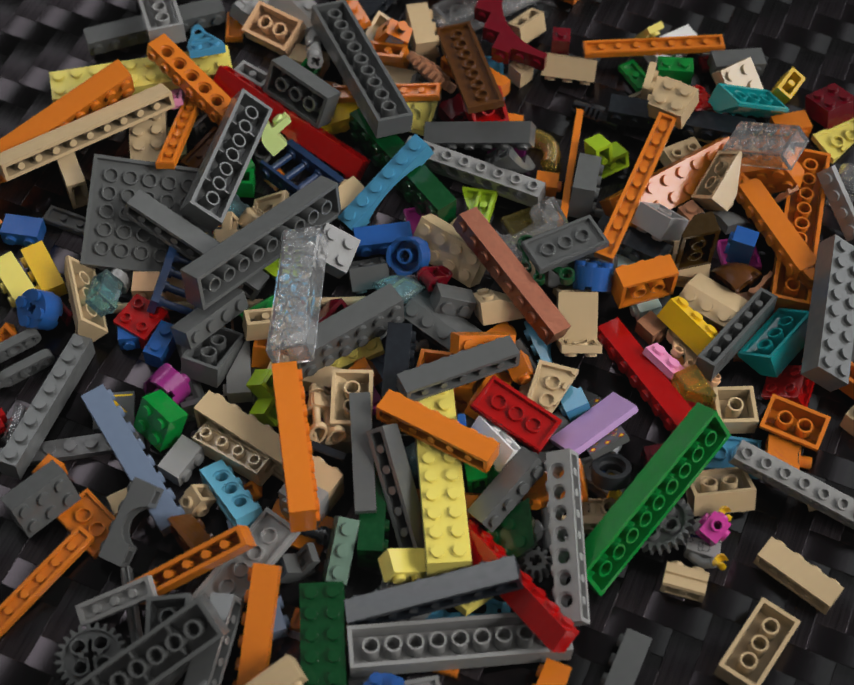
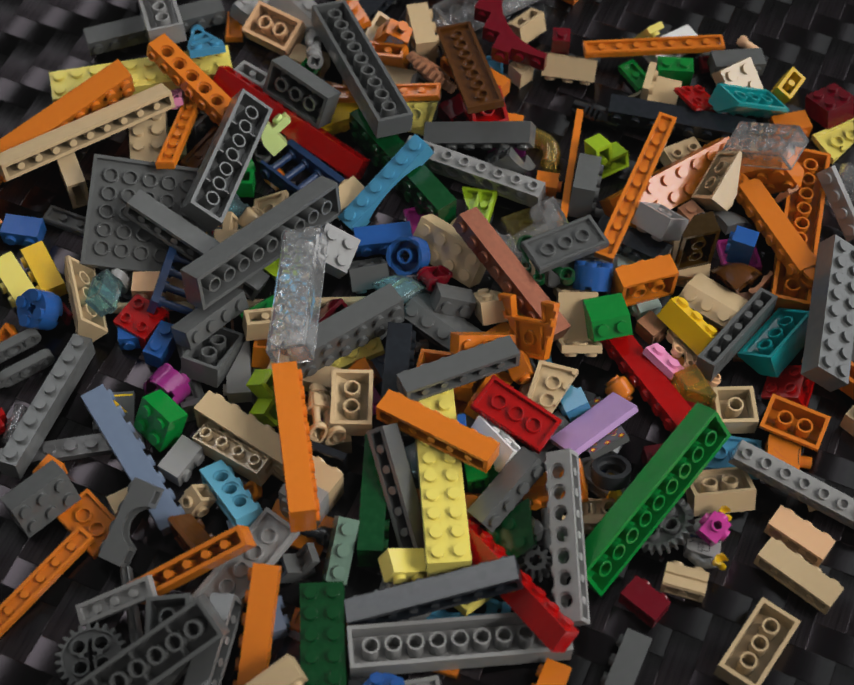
dark grey tile [349,392,377,514] -> none
tan brick [648,76,699,129] -> none
none -> orange wing [498,292,560,361]
none -> green slope [582,292,633,342]
none -> orange head [605,375,635,401]
none -> dark red brick [618,575,671,628]
none -> light nougat arm [737,36,759,49]
none -> light nougat brick [764,505,836,567]

